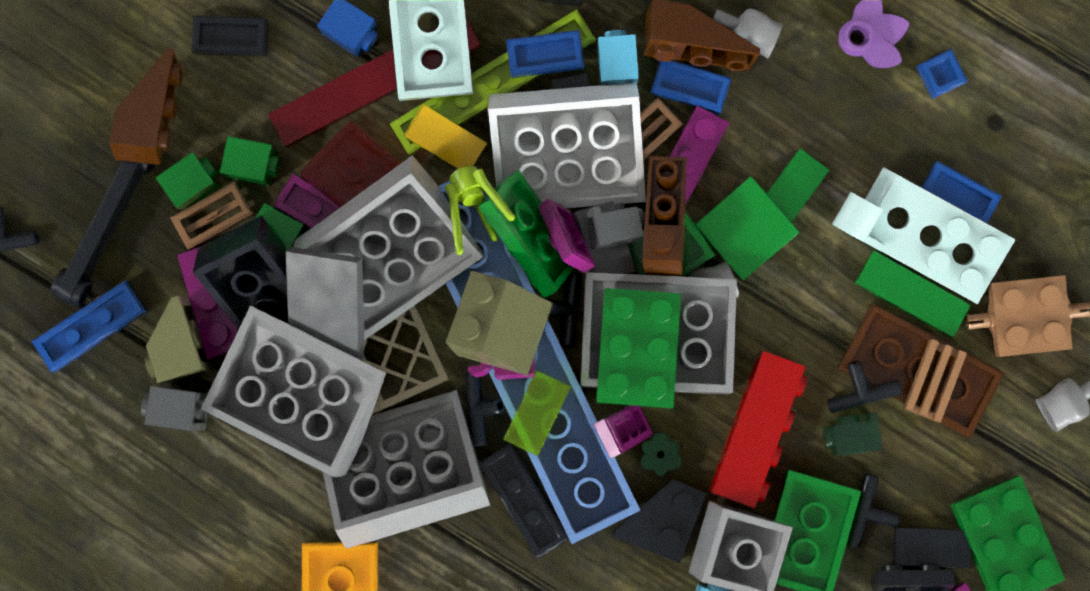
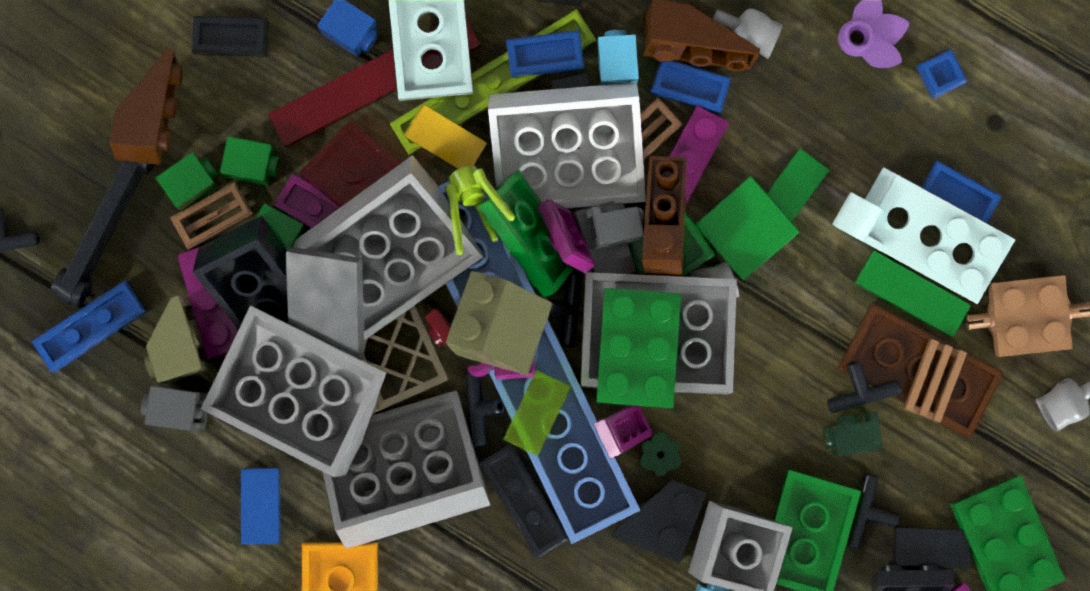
red brick [708,351,808,509] -> none
none -> blue tile [241,468,281,544]
none -> dark red plate [425,309,452,350]

